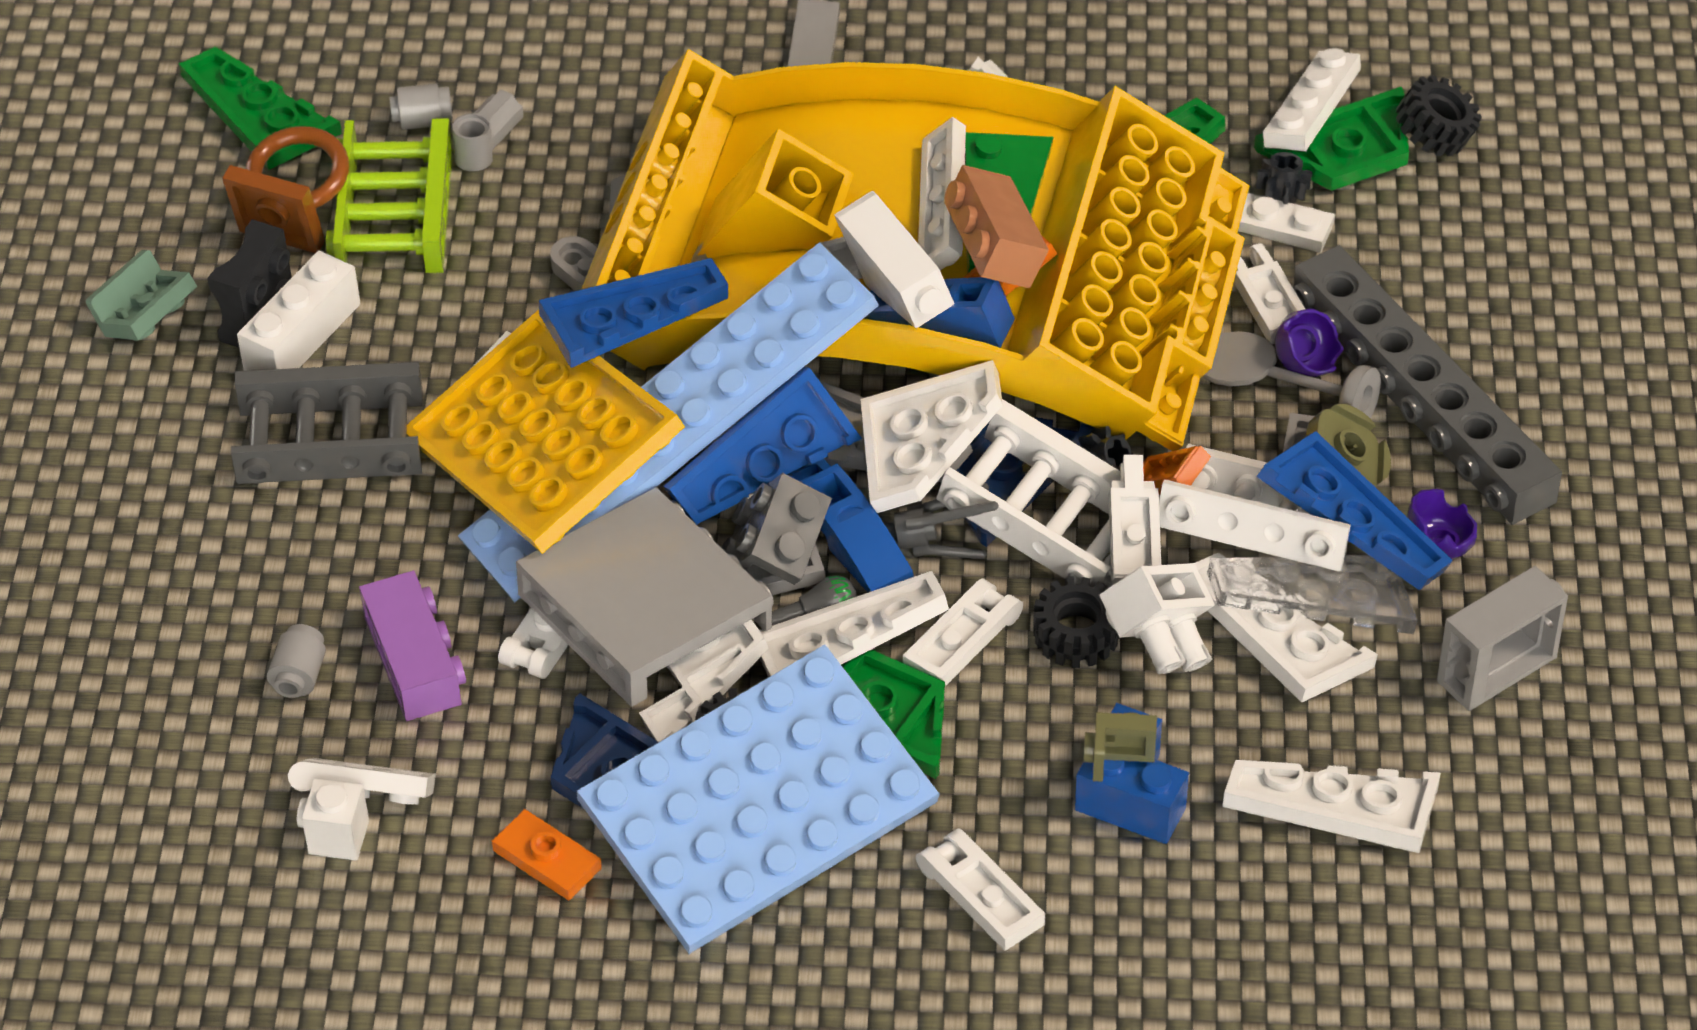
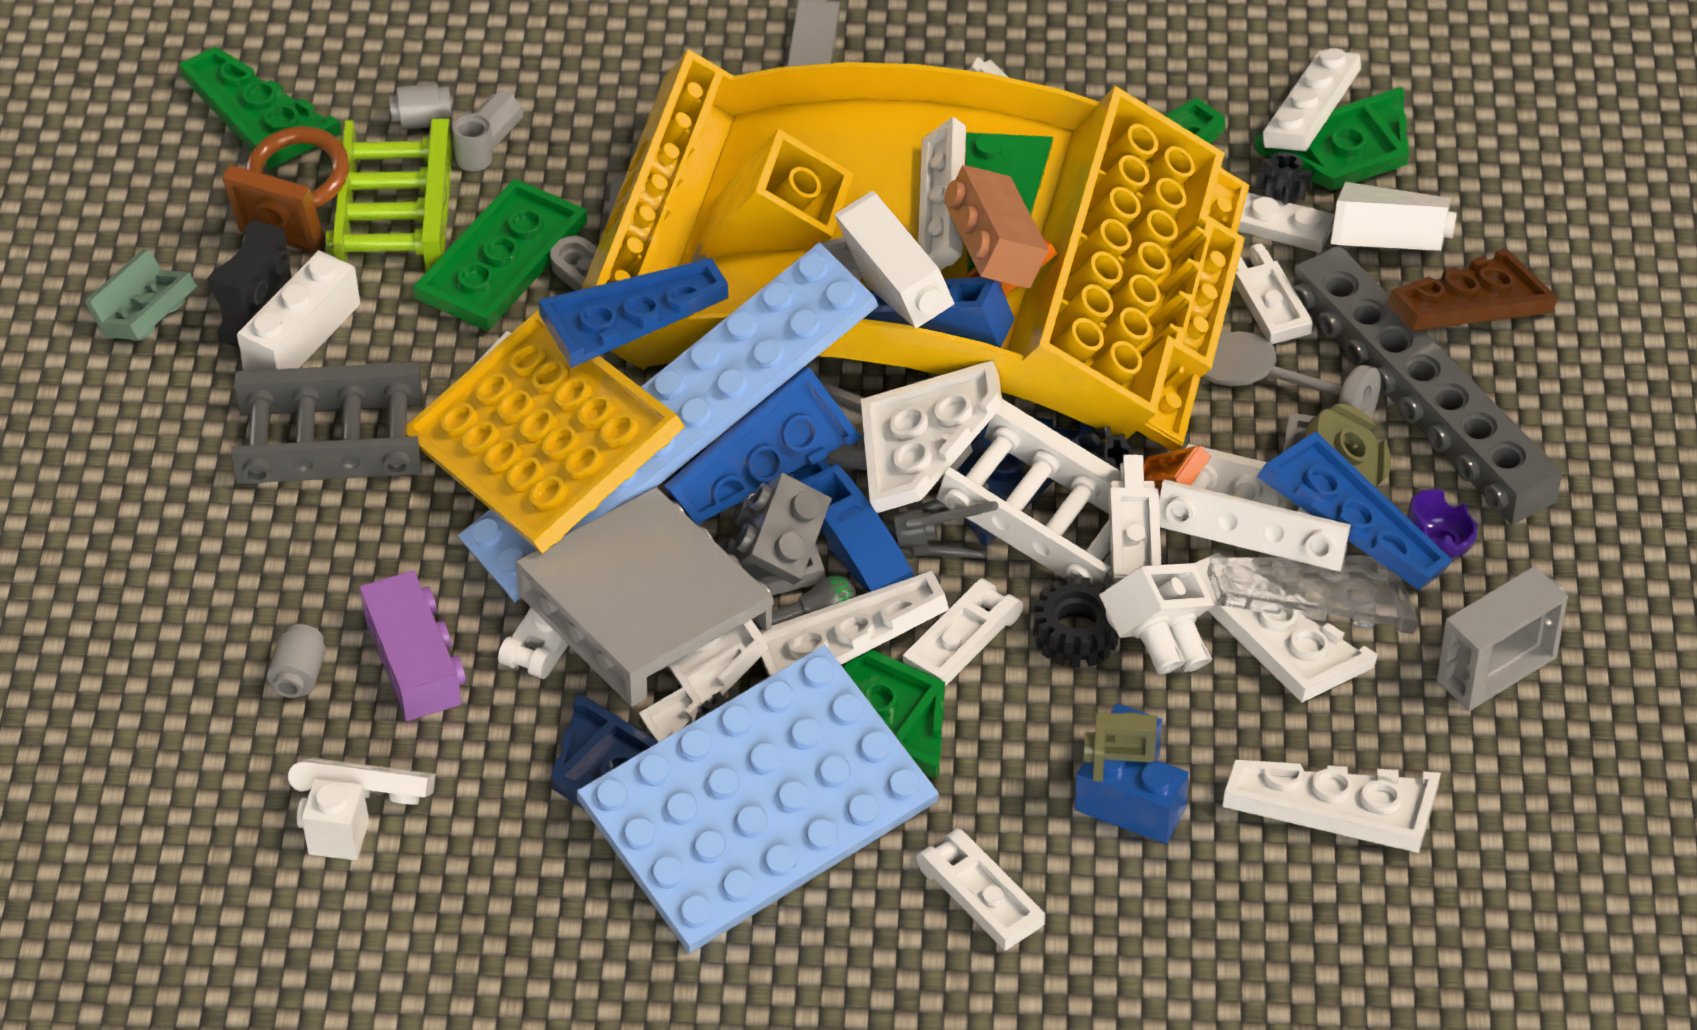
orange plate [492,809,602,901] -> none
dark purple hair [1275,308,1344,377] -> none
black tyre [1396,75,1482,157] -> none
none -> green plate [413,178,588,331]
none -> white slope [1331,182,1457,251]
none -> reddish brown wing [1387,248,1558,331]

